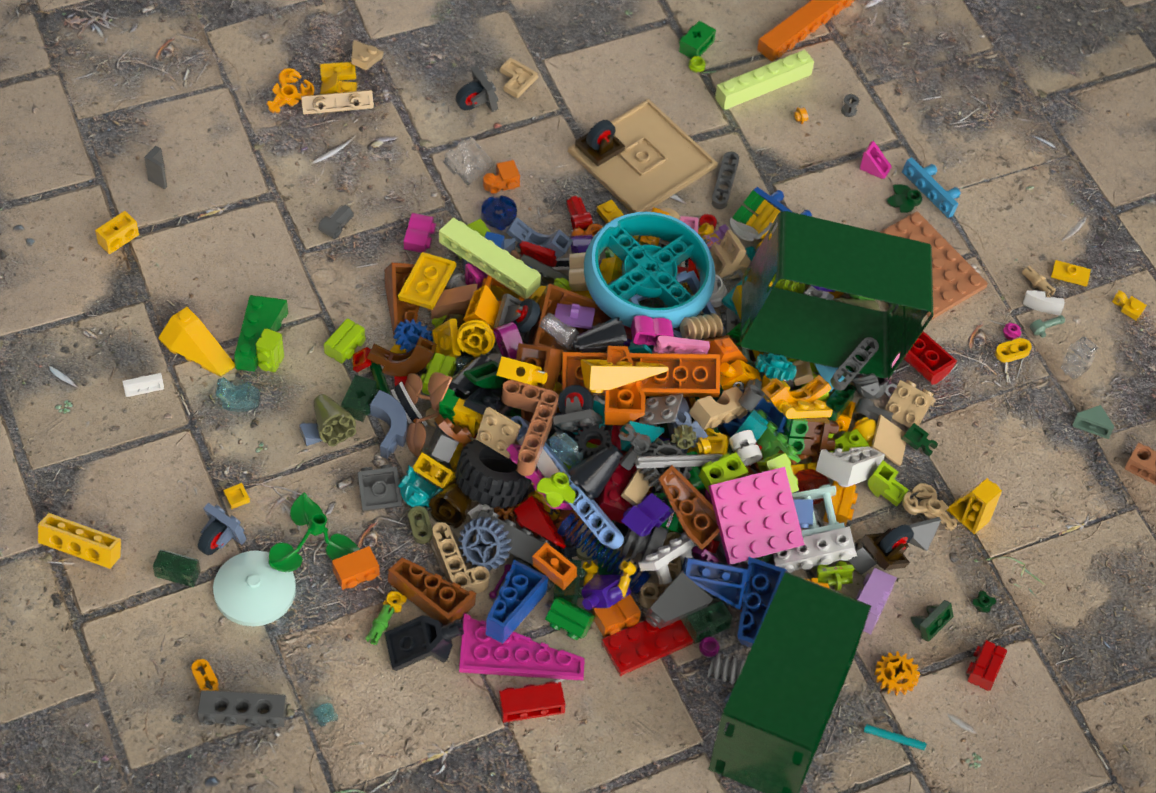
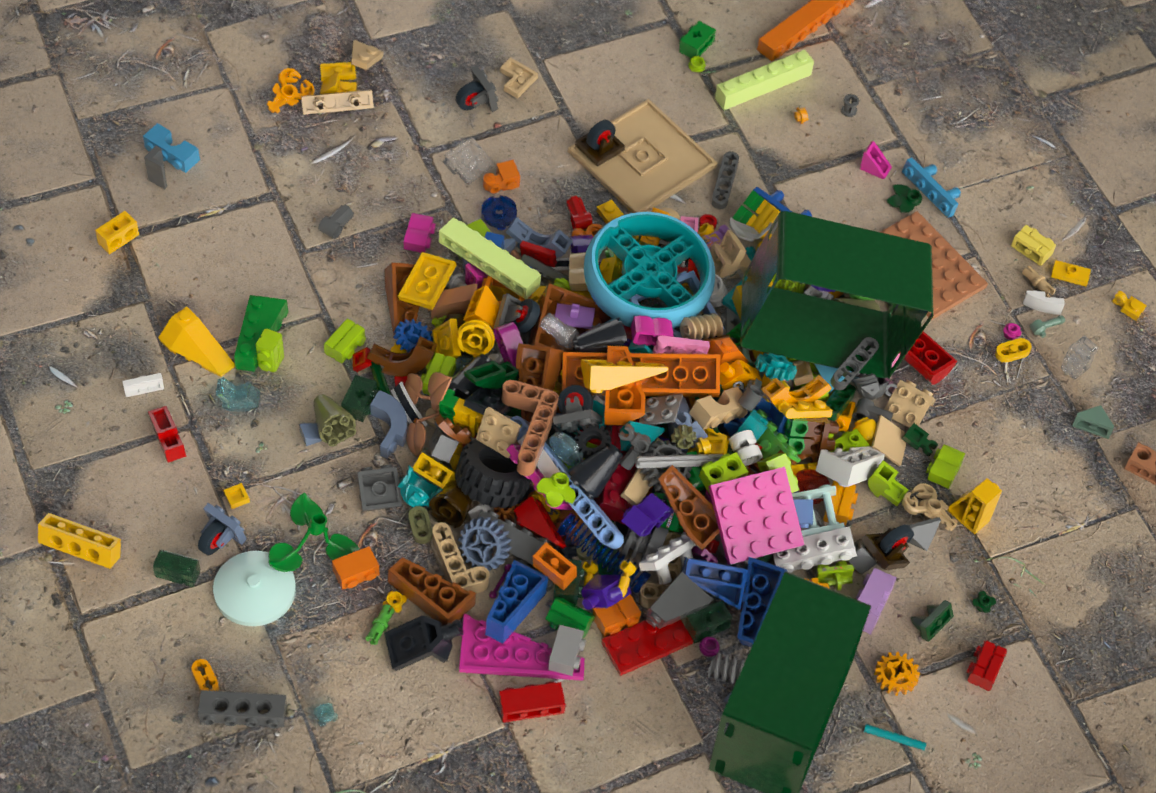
yellow torso [497,356,548,386] -> none
none -> dark azure arch [143,123,200,173]
none -> red slope [148,406,186,462]
none -> light grey brick [548,625,586,676]
none -> lime brick [926,444,966,489]
none -> light yellow brick [1011,225,1056,266]

